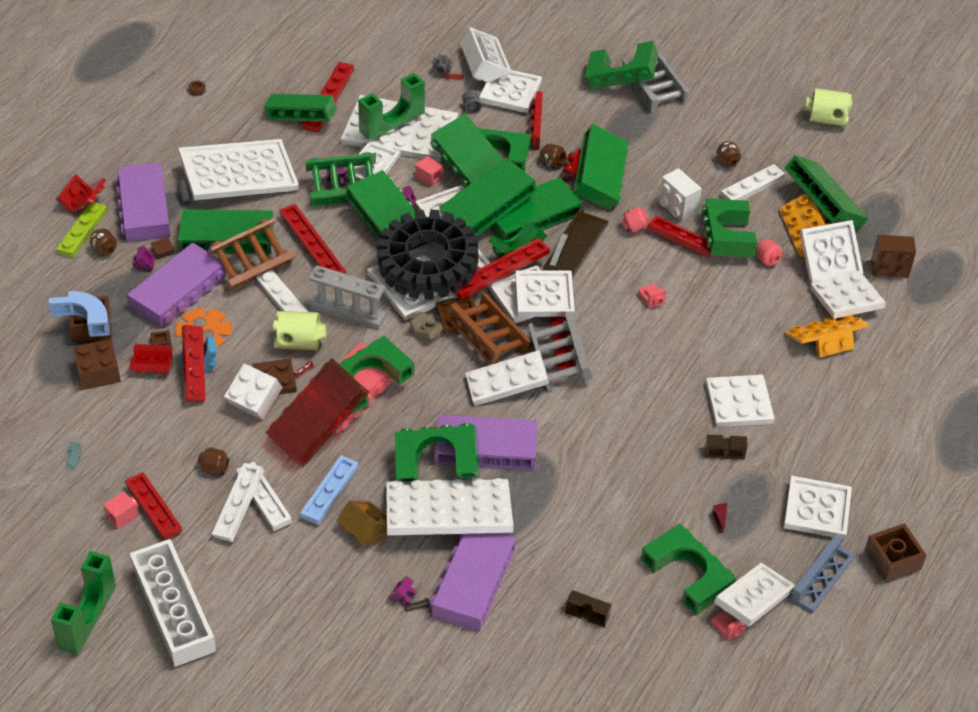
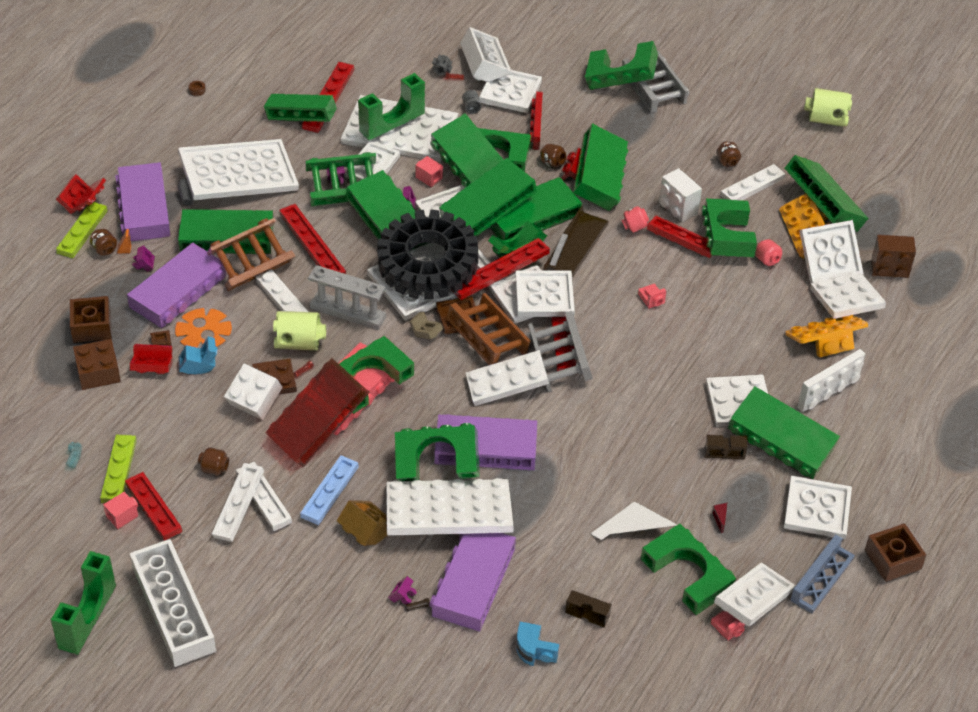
light blue arch [49,291,110,337] -> none
reddish brown tile [151,237,175,259] -> none
red plate [182,325,206,403] -> none
none -> lime plate [100,434,137,503]
none -> orange piece [117,229,131,253]
none -> dark azure brick [516,621,559,666]
none -> white sticker [591,502,677,540]
none -> green brick [727,386,840,479]
none -> white plate [797,349,866,413]

